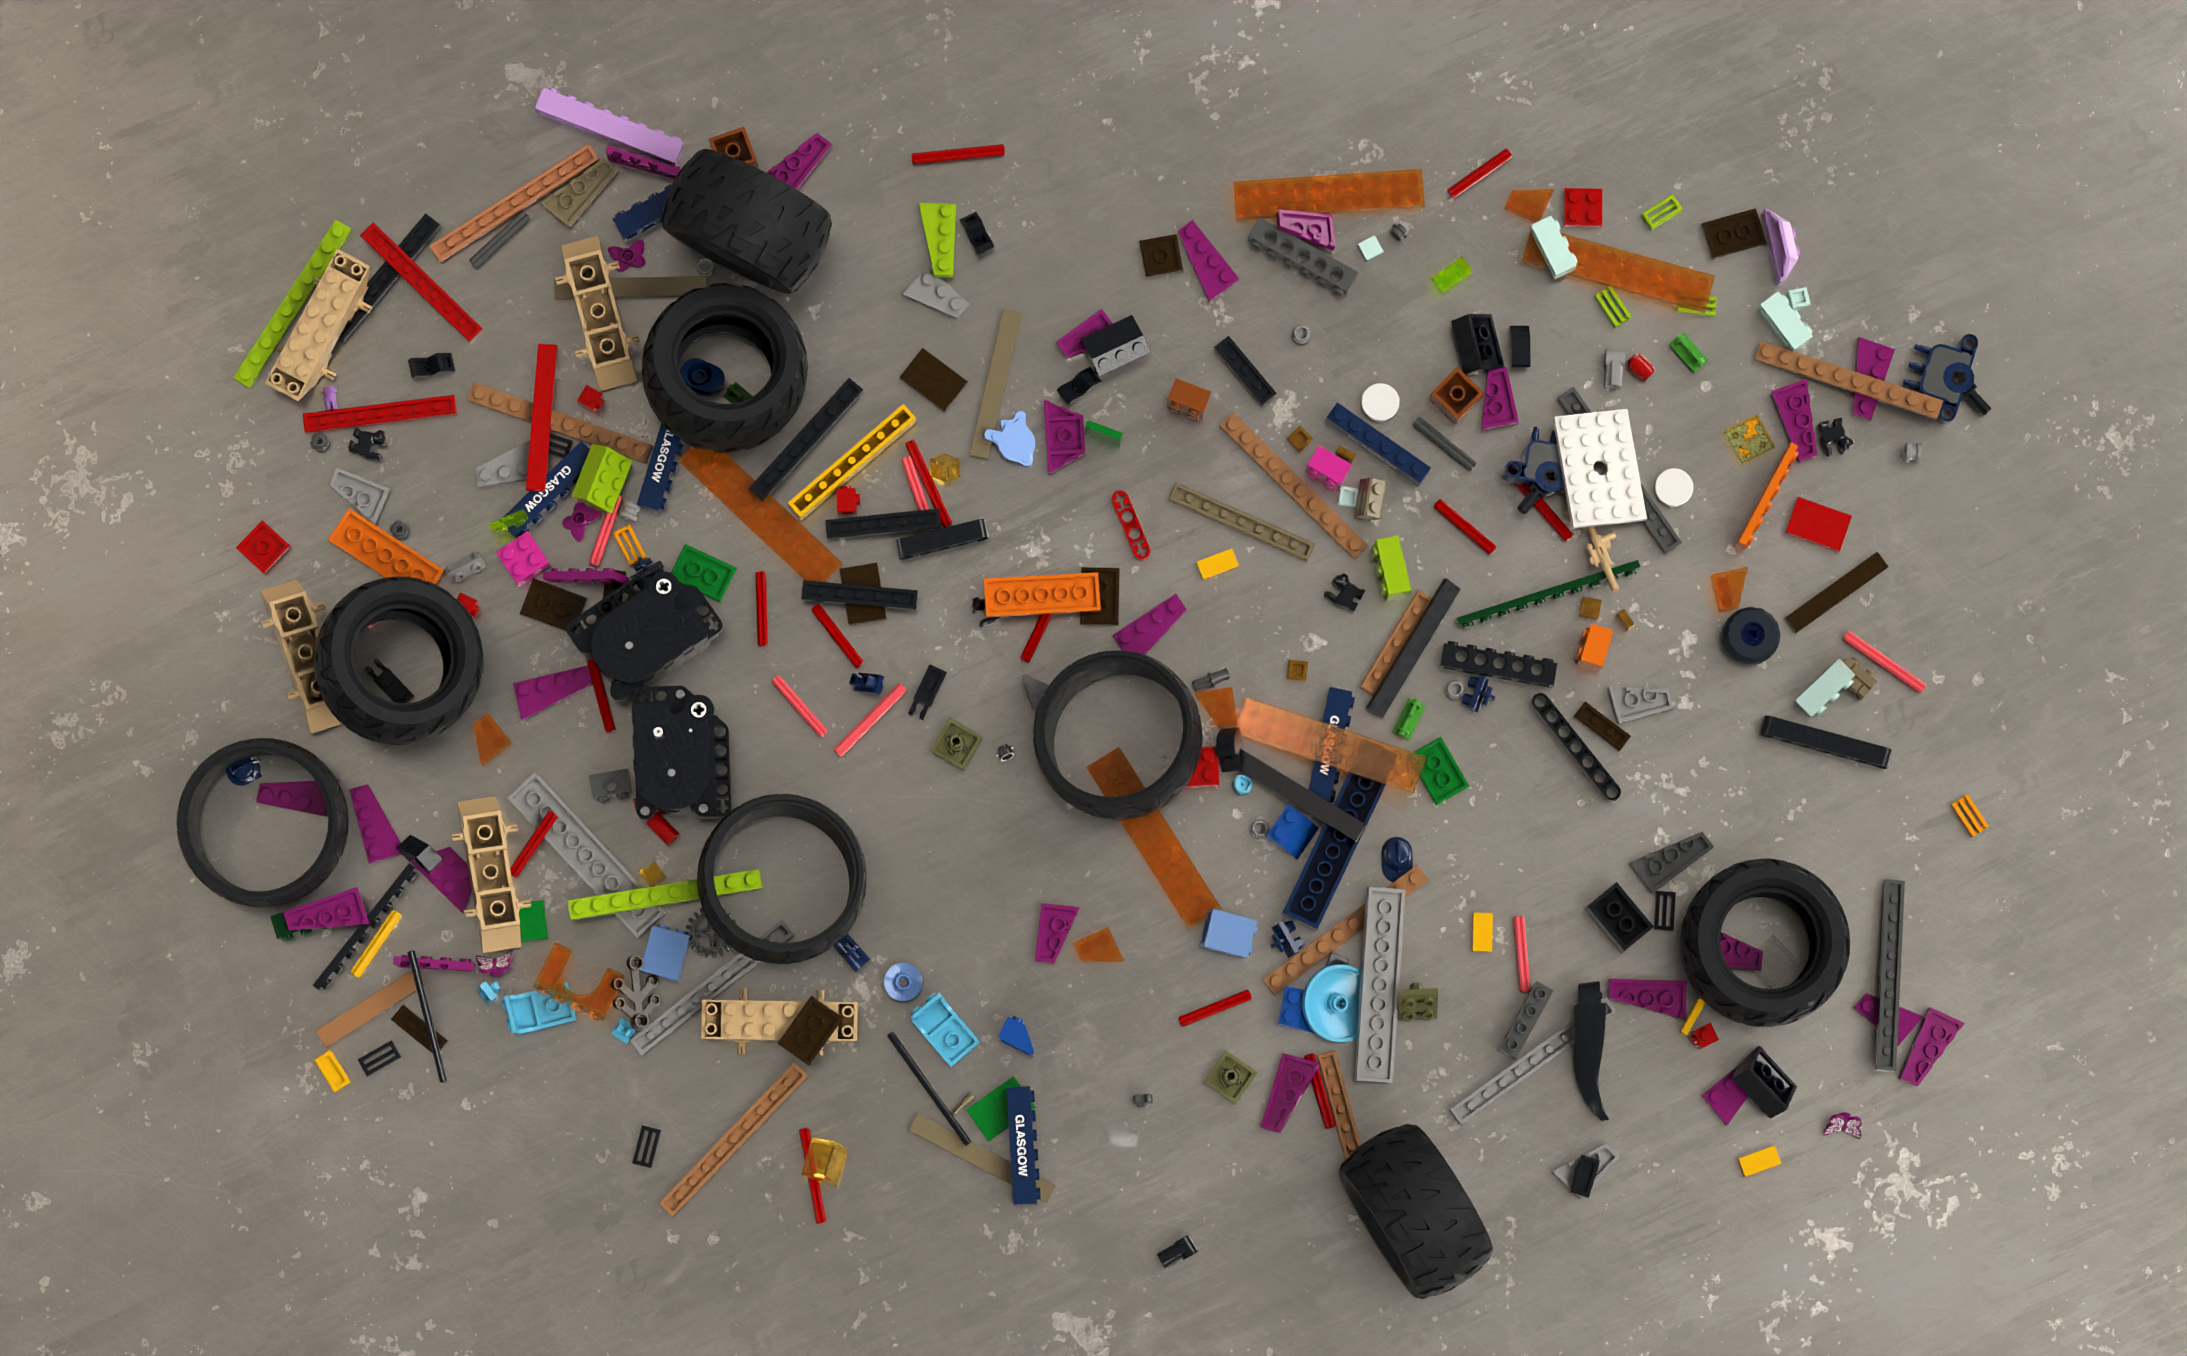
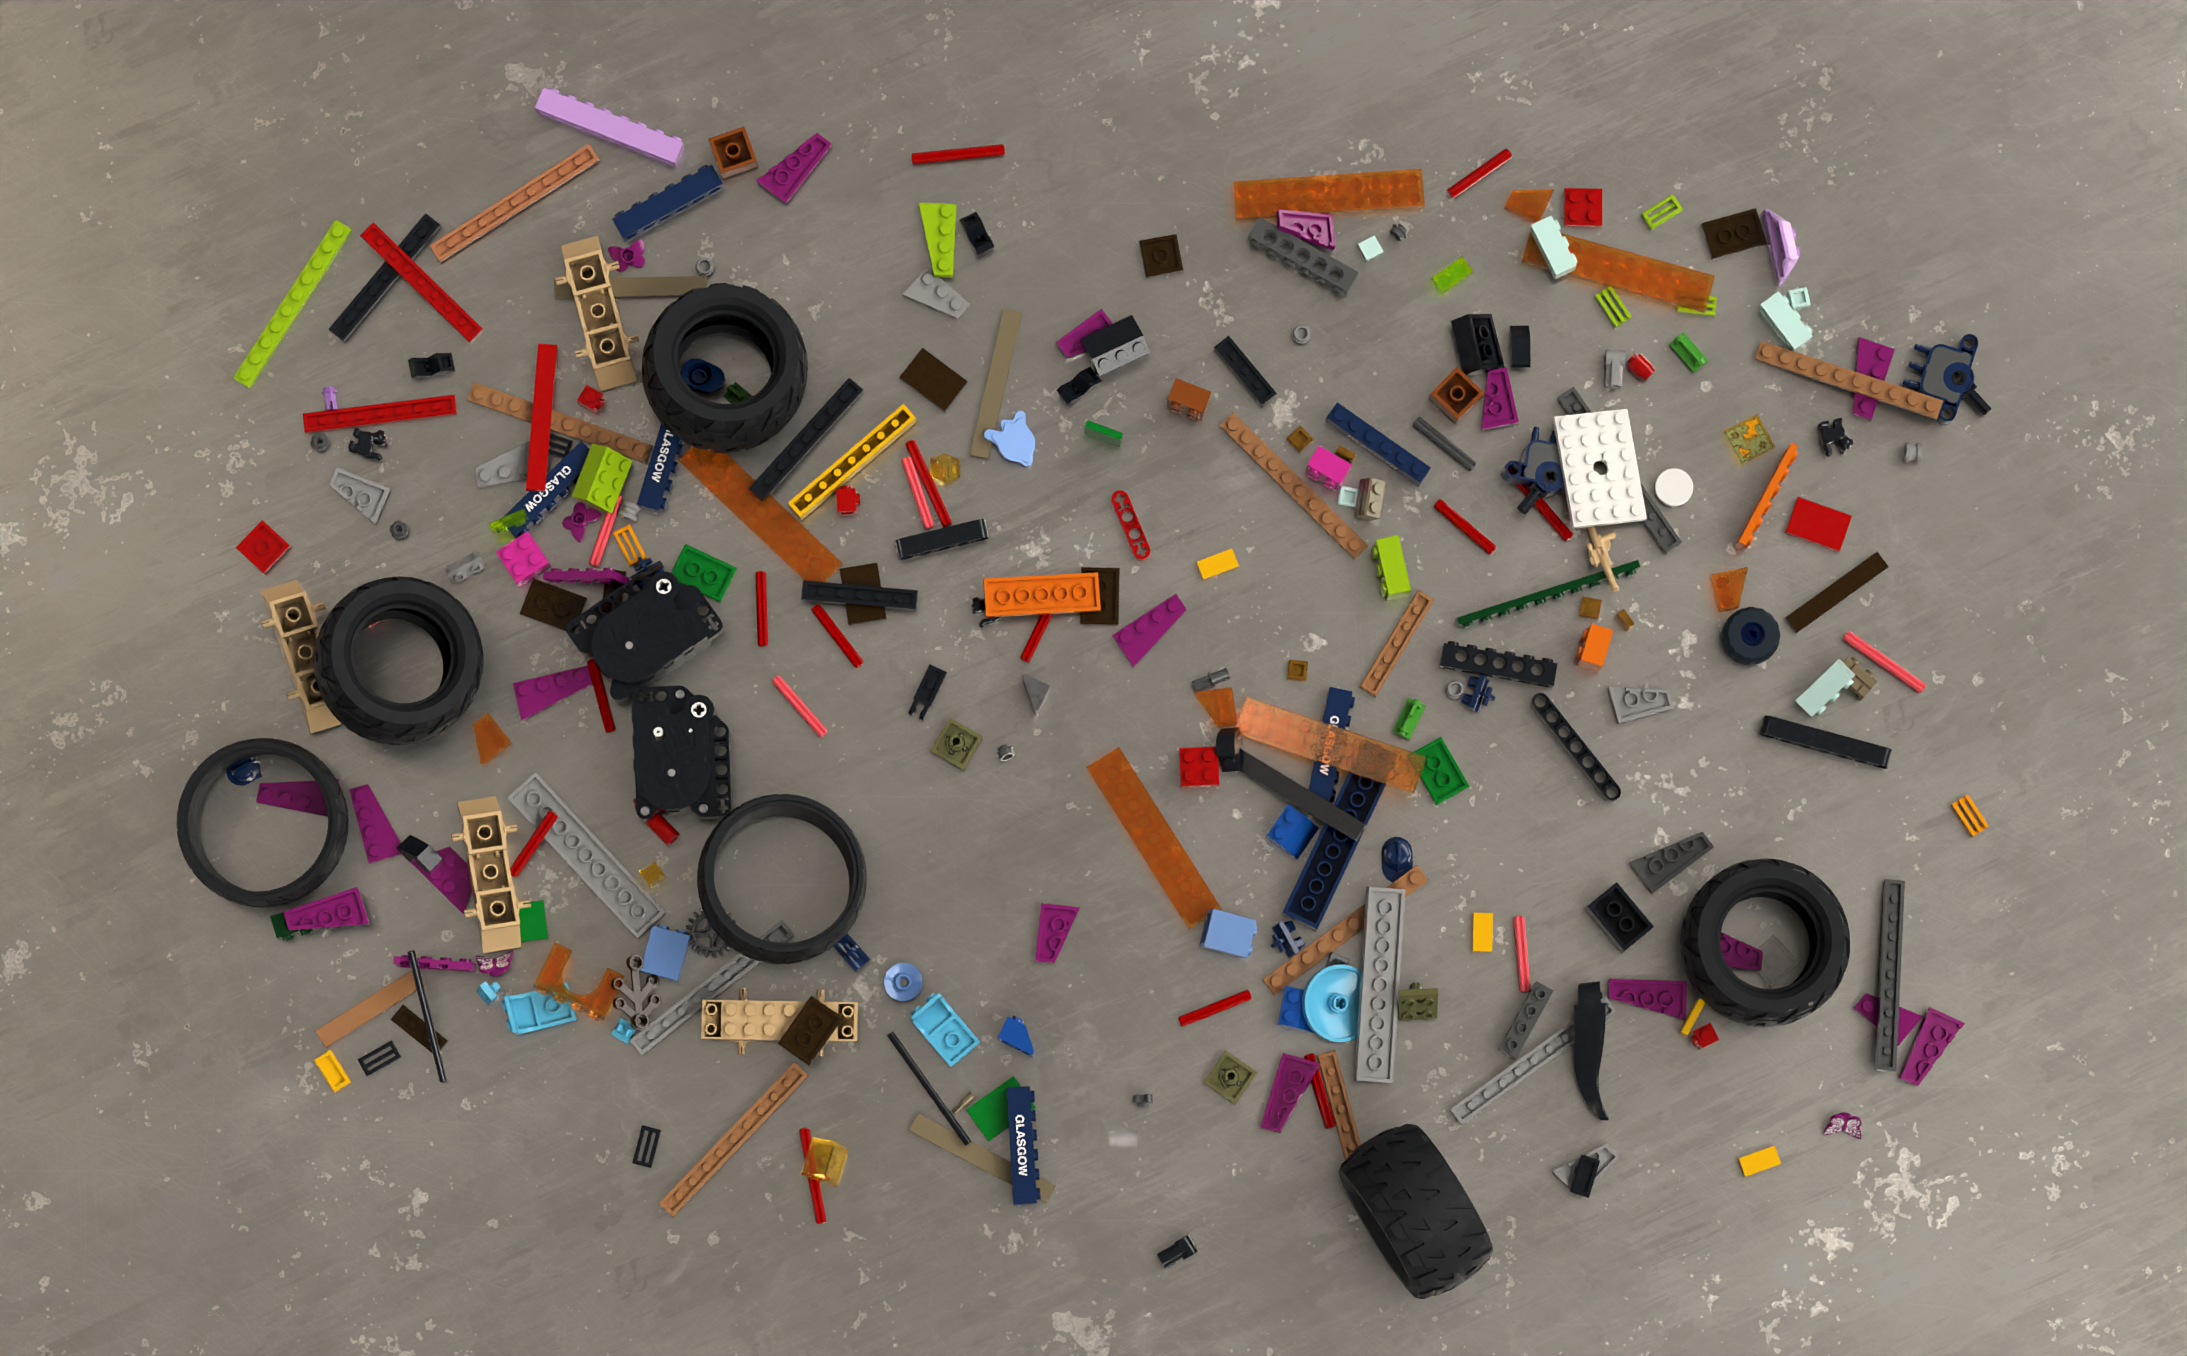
tan piece [265,249,372,401] -> none
black plate [312,863,418,991] -> none
orange plate [328,508,445,585] -> none
yellow axle [350,910,402,978] -> none
black hinge [365,658,414,703] -> none
red brick [457,592,480,618] -> none
dark grey axle [469,211,530,268] -> none
dark tan wing [540,158,618,228] -> none
lime plate [568,869,762,921] -> none
dark grey brick [589,768,632,802] -> none
magenta wing [606,145,681,180] -> none
black tyre [661,149,832,294] -> none
black plate [825,508,941,540] -> none
coral axle [834,683,907,757] -> none
dark blue hips [849,672,884,695] -> none
black tyre [1033,650,1203,820] -> none
magenta wing [1044,400,1085,474] -> none
clear orange wing [1073,927,1124,962] -> none
dark tan tile [1168,482,1315,562] -> none
magenta wing [1178,220,1239,302] -> none
medium azure tile [1232,774,1252,795] -> none
light grey plate [1250,819,1269,839] -> none
black animal [1324,573,1366,612] -> none
white tile [1361,383,1399,423] -> none
black tile [1366,578,1461,718] -> none
dark brown tile [1573,701,1631,752] -> none
black tile [1654,891,1676,931] -> none
magenta wing [1702,1047,1771,1126] -> none
black slope [1732,1046,1797,1119] -> none
magenta wing [1771,379,1817,463] -> none

